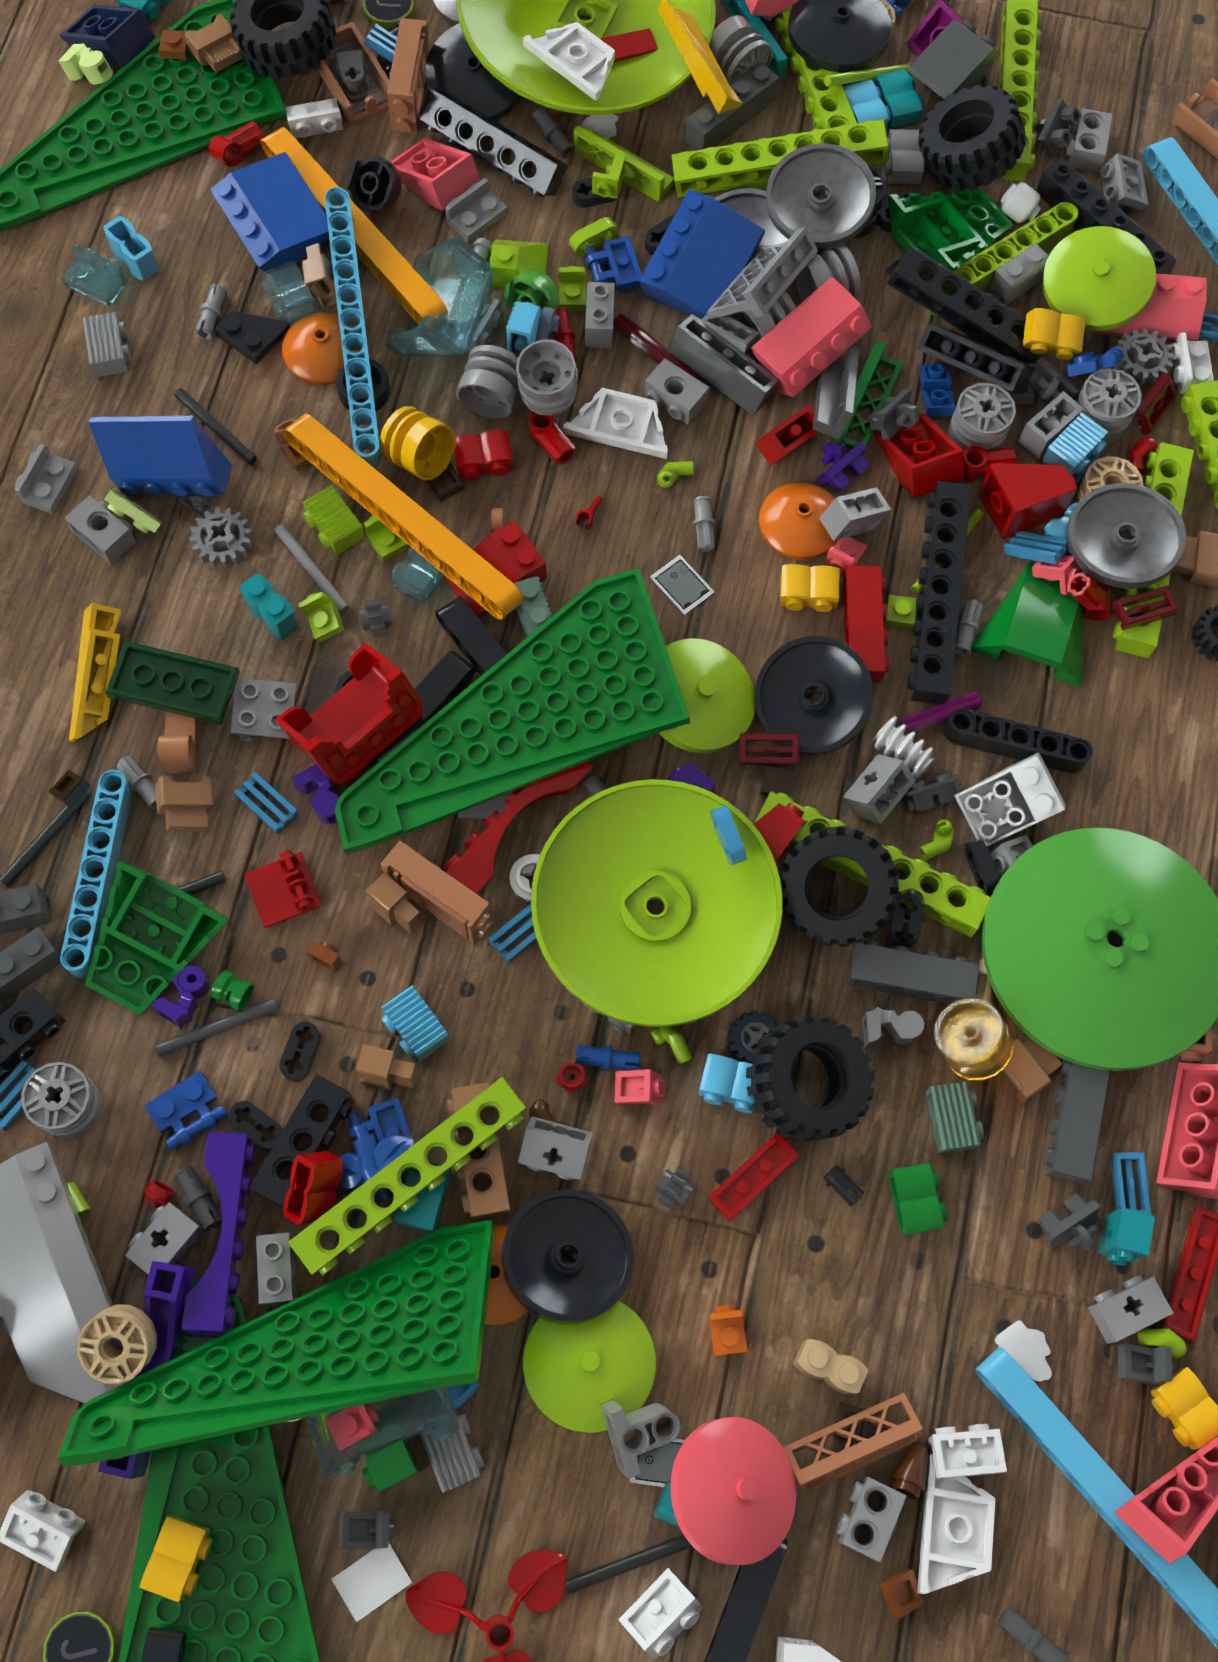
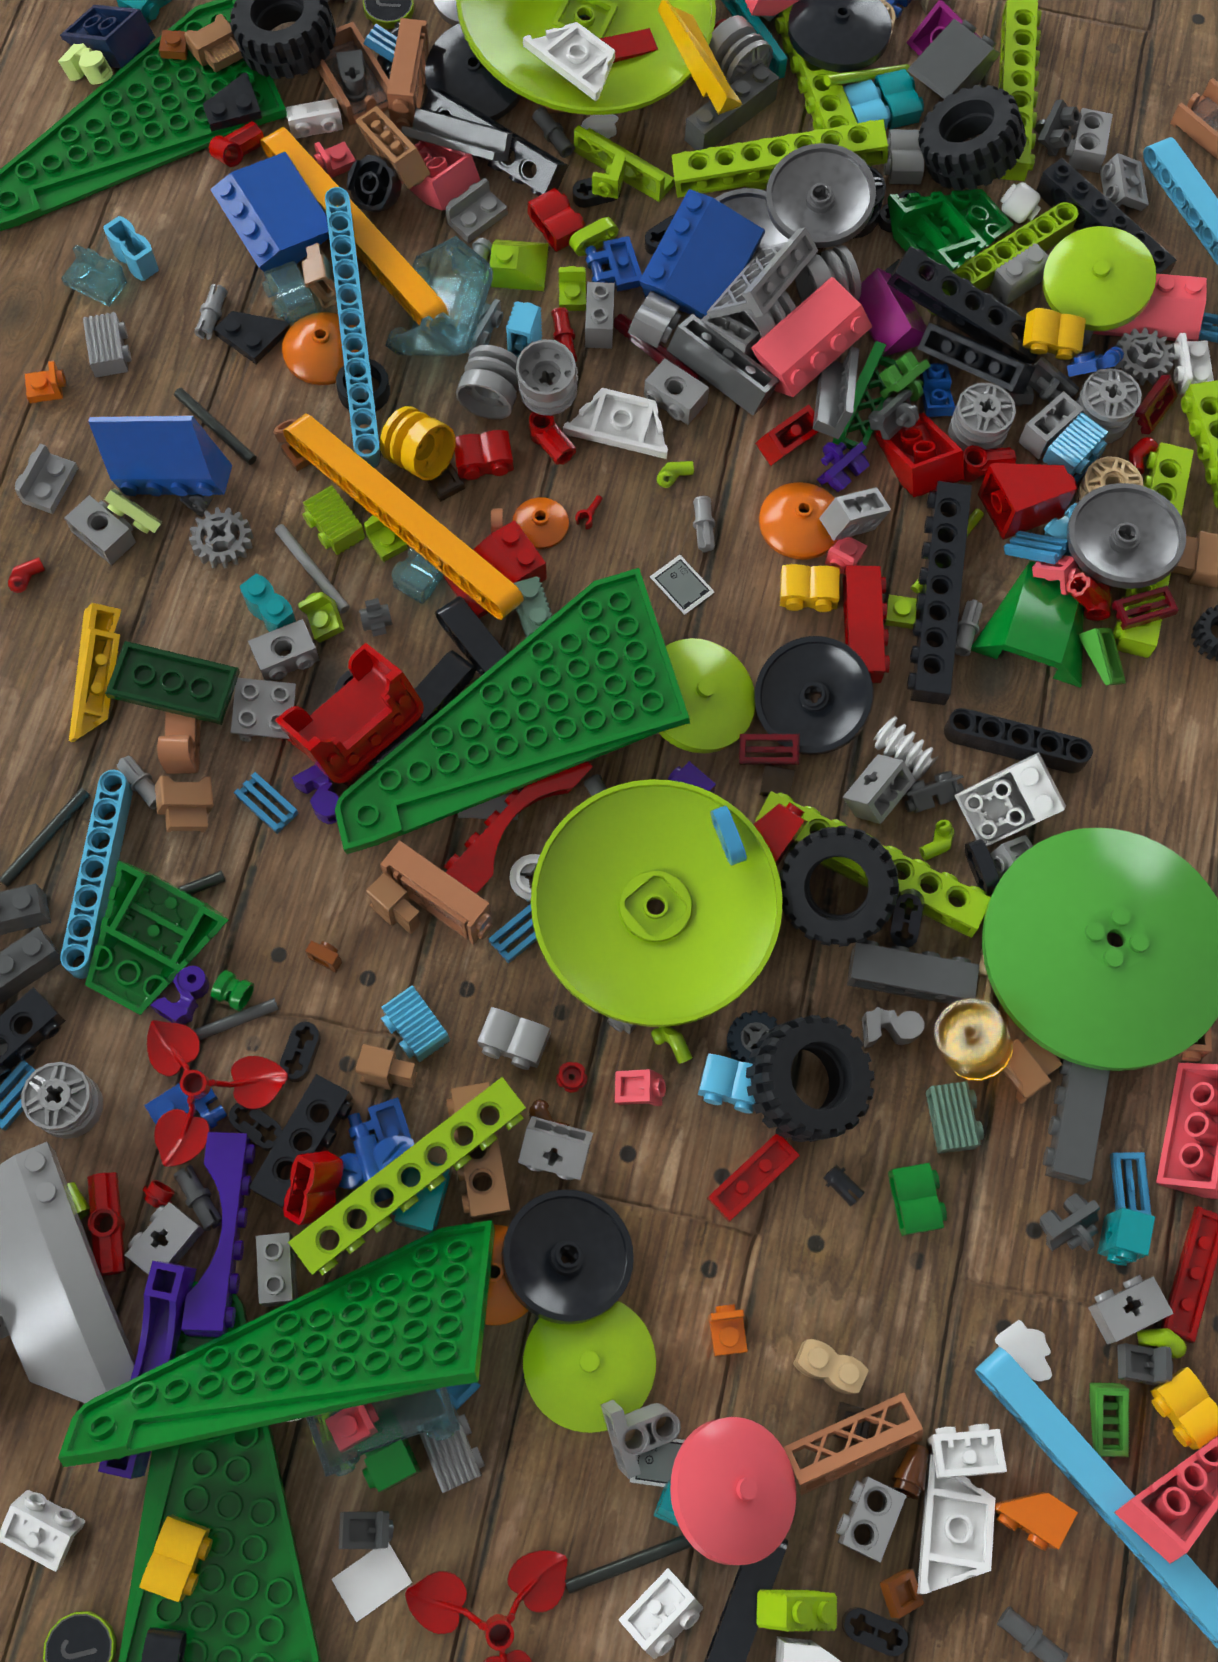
dark brown tile [49,770,90,807] -> none
tan wheel [77,1304,157,1384] -> none
red hinge [244,850,322,928] -> none
bright green cylinder [504,270,560,313] -> none
sand blue plate [536,307,560,341] -> none
blue pin [575,1044,641,1071] -> none
dark grey gear [654,1167,695,1209] -> none
magenta axle [899,692,982,735] -> none
none -> red arm [8,557,45,593]
none -> orange bracket [25,361,66,403]
none -> red piece [87,1172,126,1276]
none -> red plant [147,1020,288,1167]
none -> black wing [203,72,262,132]
none -> light grey brick [248,619,320,681]
none -> coral bracket [313,141,356,178]
none -> medium nougat brick [355,106,430,189]
none -> fence [401,108,513,161]
none -> light grey brick [477,1007,551,1070]
none -> orange dish [513,497,569,549]
none -> red brick [528,188,585,252]
none -> light grey brick [628,291,681,348]
none -> lime brick [757,1590,837,1632]
none -> black beam [842,1607,908,1656]
none -> magenta slope [857,268,927,357]
none -> bright green hips [879,351,931,402]
none -> orange slope [995,1492,1078,1551]
none -> bright green slope [1079,628,1126,686]
none -> bright green slope [1089,1382,1129,1457]

